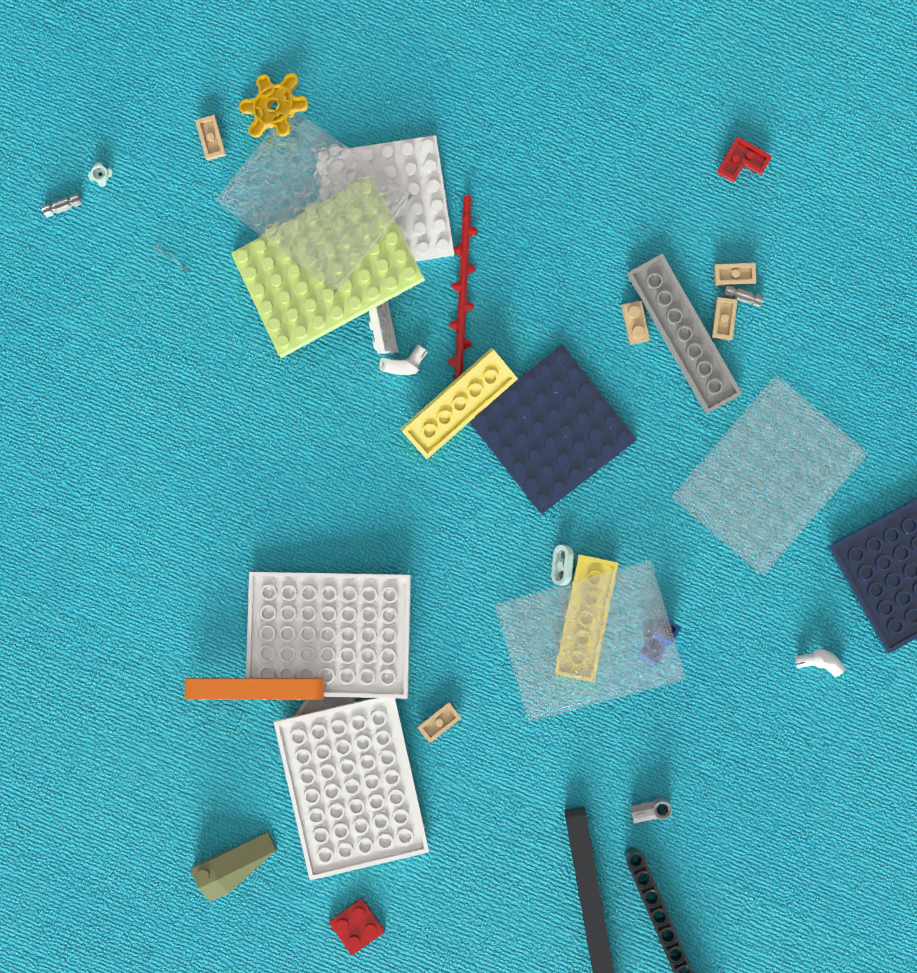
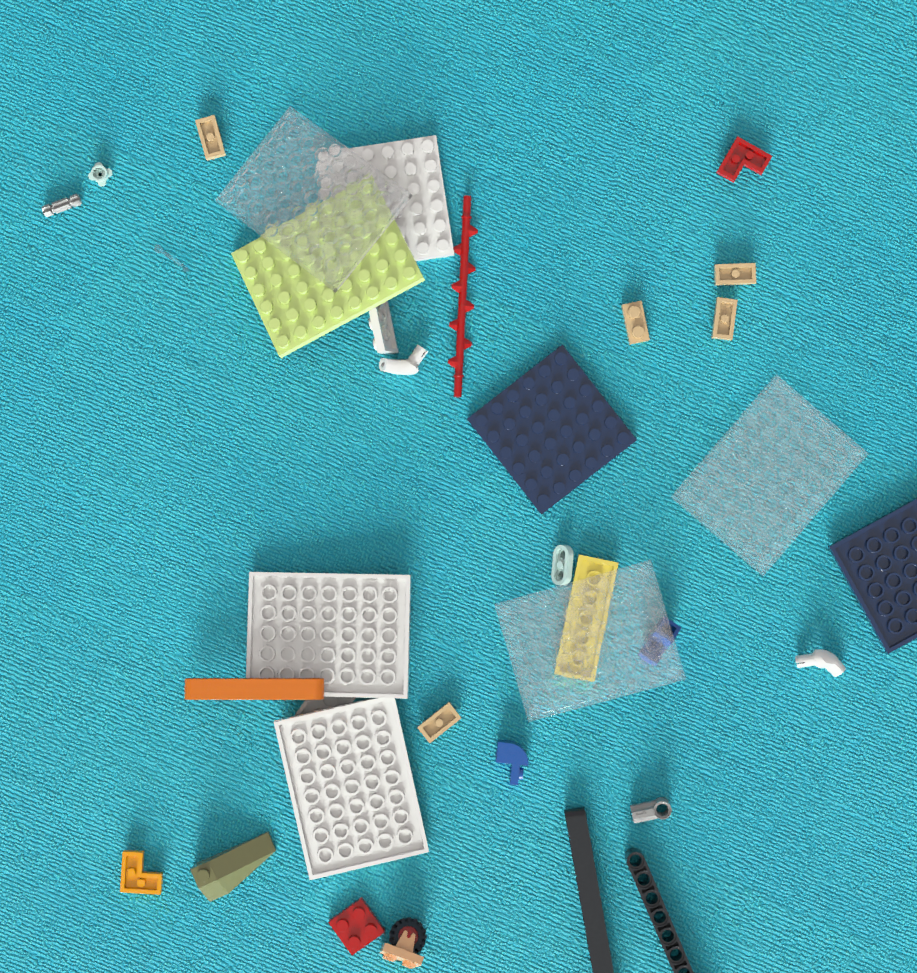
yellow plate [239,73,308,137] -> none
light yellow plate [400,348,518,459] -> none
light grey plate [626,253,742,414] -> none
light grey axle [724,285,764,307] -> none
none -> light orange plate [120,850,163,895]
none -> plate [379,917,427,969]
none -> blue brick [495,739,529,785]

